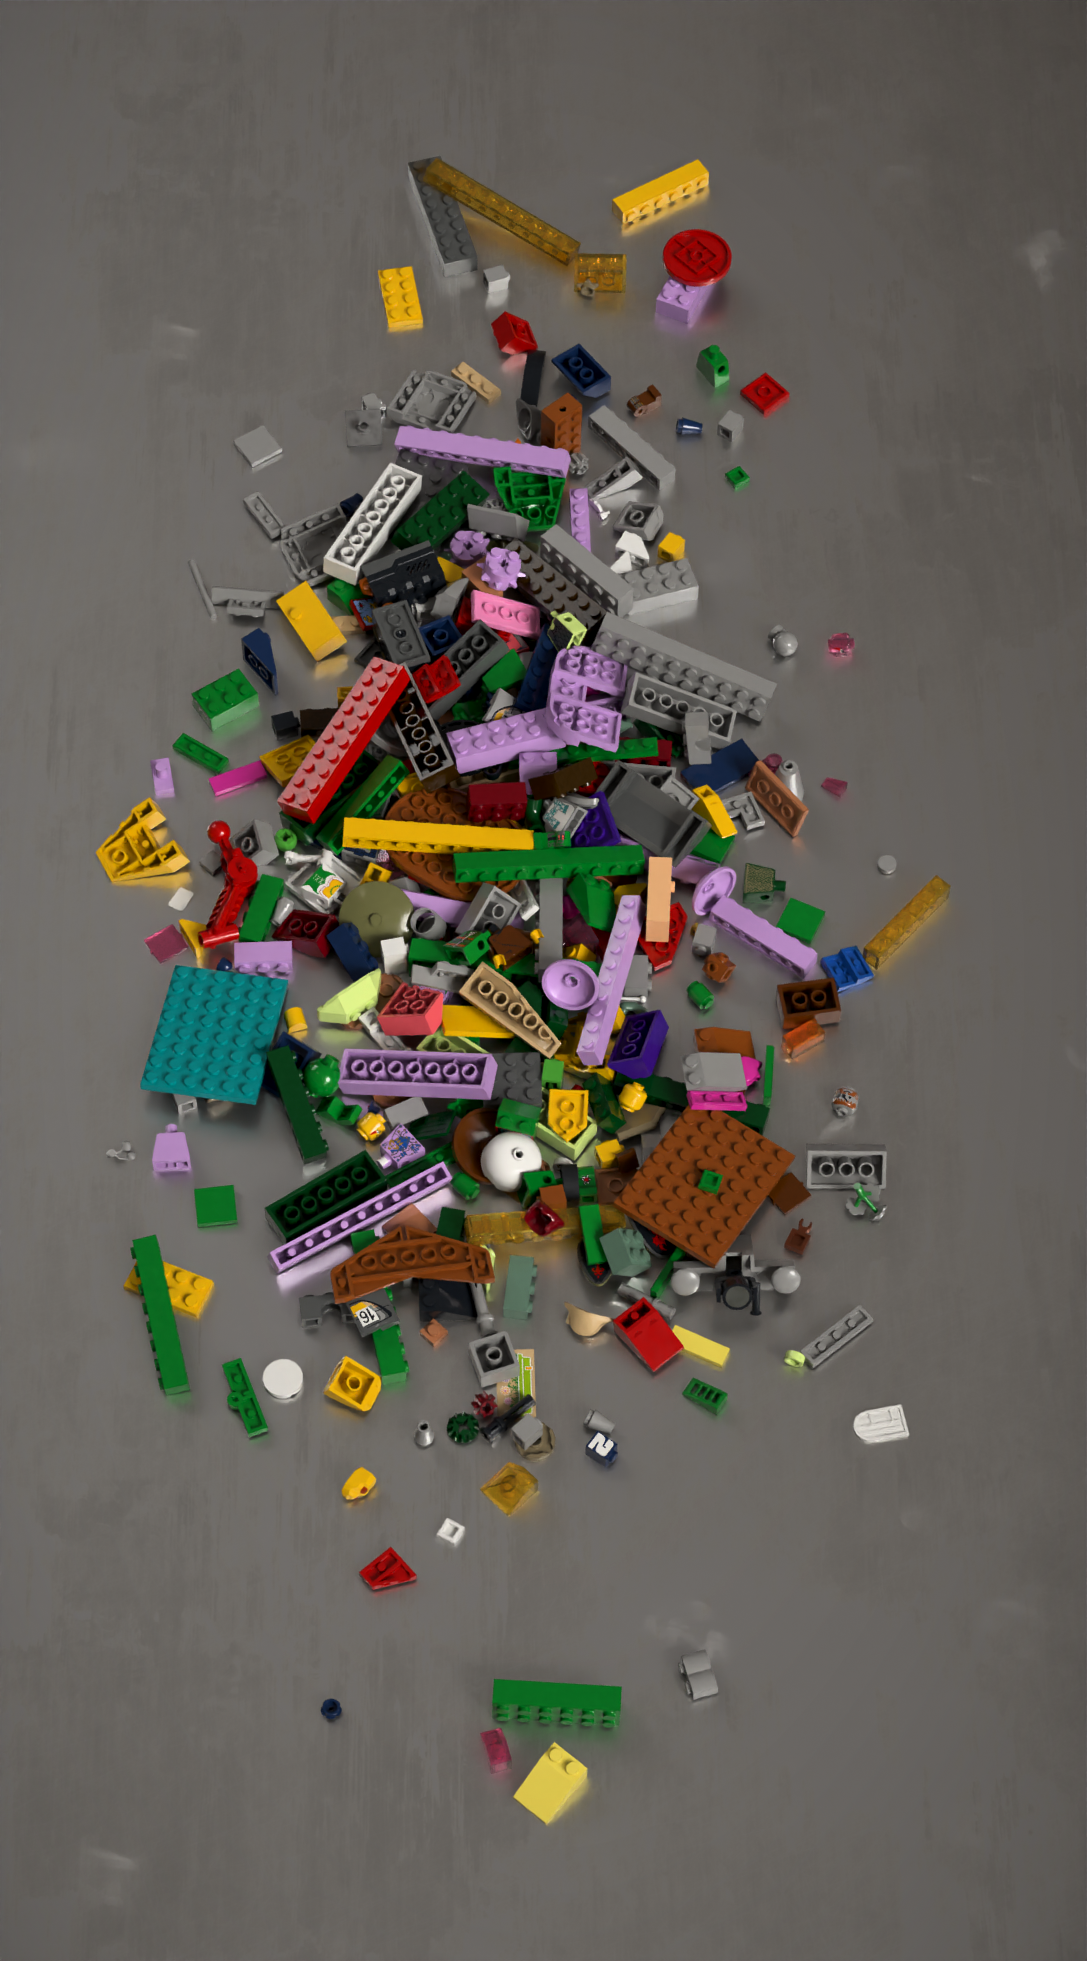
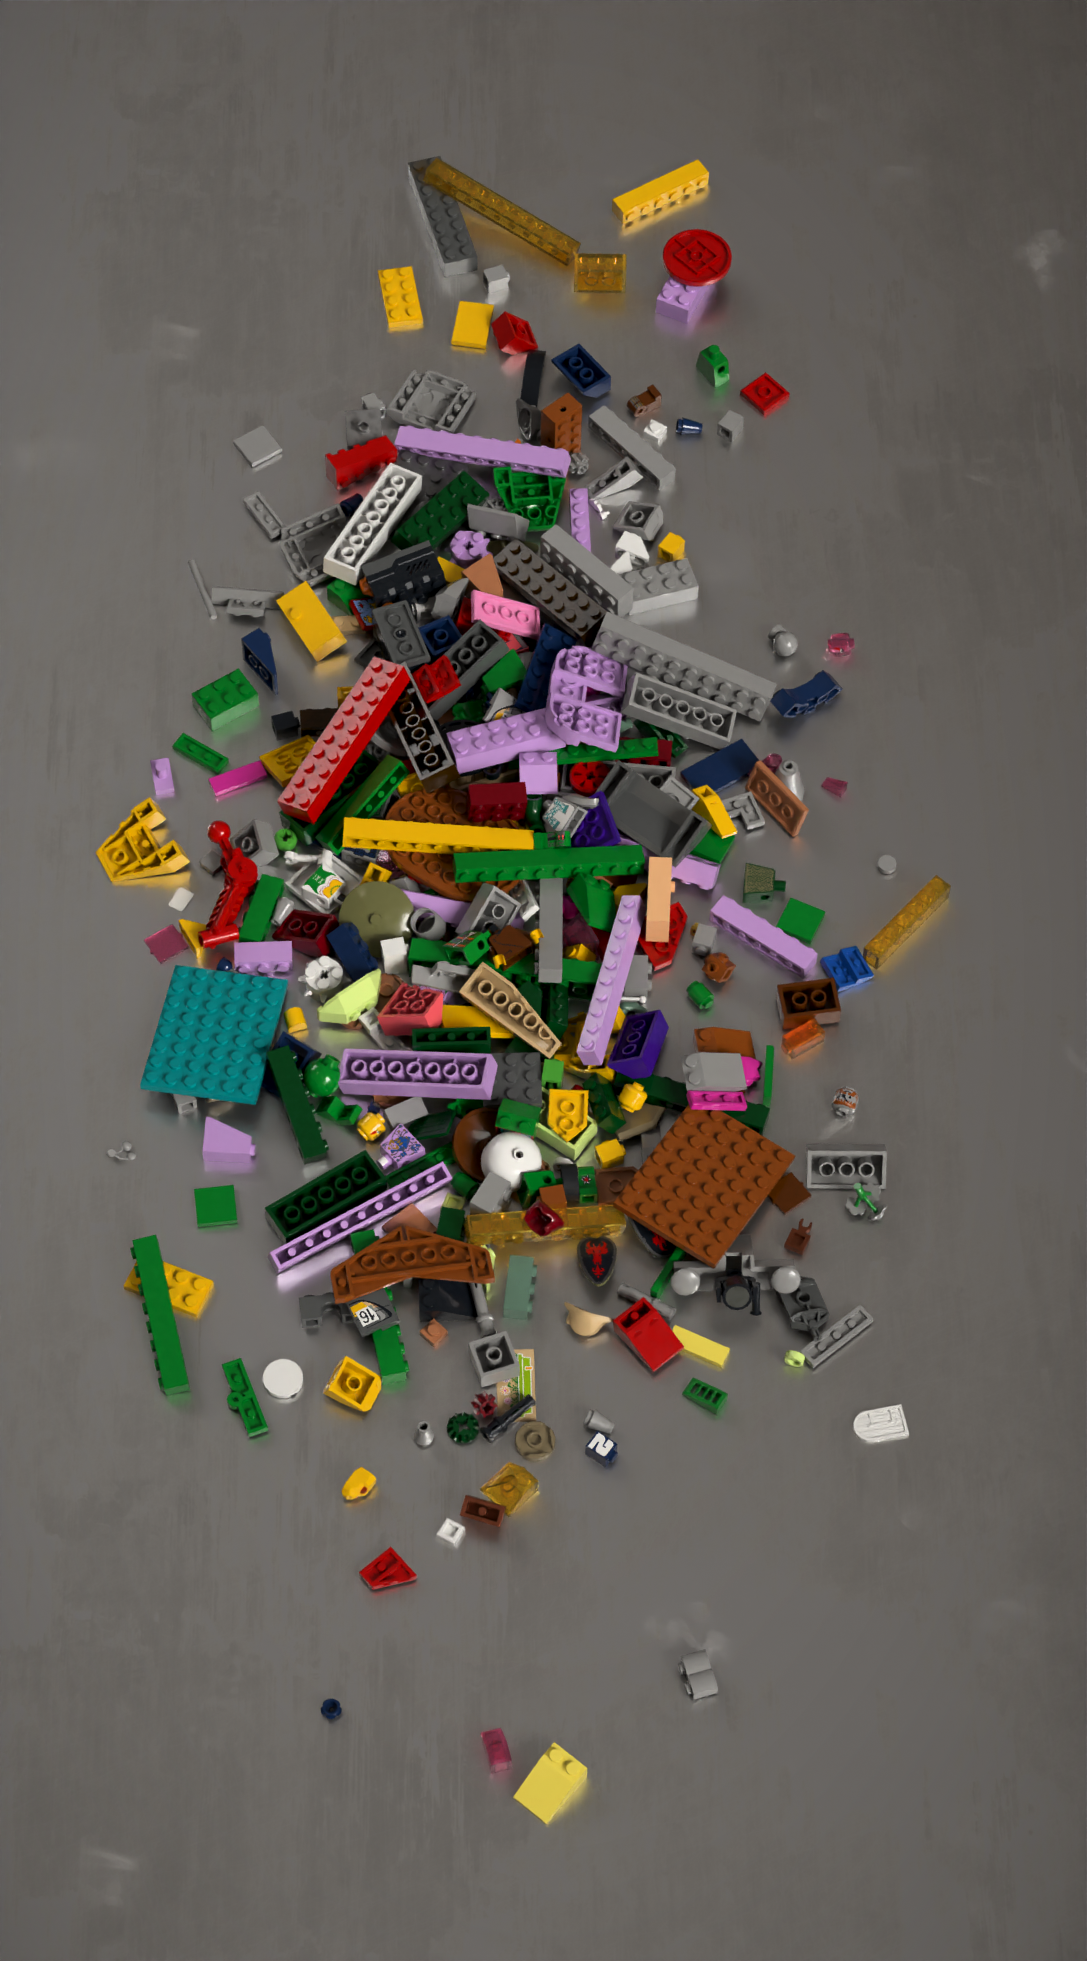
lavender torso [152,1124,191,1171] -> none
tan plate [451,362,501,404] -> none
lavender brick [477,547,526,591] -> none
green brick [492,1679,622,1728] -> none
light grey brick [511,1413,543,1450] -> none
dark brown wedge [528,757,598,801] -> none
lavender dish [542,959,600,1010] -> none
torso [547,611,587,653] -> none
dark tan plate [576,279,599,296] -> none
green tile [578,1204,608,1265] -> none
sand green brick [599,1228,652,1277] -> none
reddish brown tile [615,1148,640,1174] -> none
light grey arch [682,712,712,765] -> none
lavender dish [692,866,736,916] -> none
green tile [698,1169,723,1195] -> none
green tile [725,466,750,489] -> none
none -> lavender slope [202,1117,256,1163]
none -> white brick [298,956,351,1004]
none -> red wedge [325,435,398,491]
none -> dark green brick [412,1027,491,1054]
none -> yellowish green tile [440,1192,466,1212]
none -> yellow tile [451,301,494,349]
none -> copper brick [460,1495,507,1527]
none -> light grey brick [470,1172,512,1229]
none -> white plate [643,420,667,443]
none -> dark blue brick [770,670,843,718]
none -> dark grey plate [776,1276,830,1341]

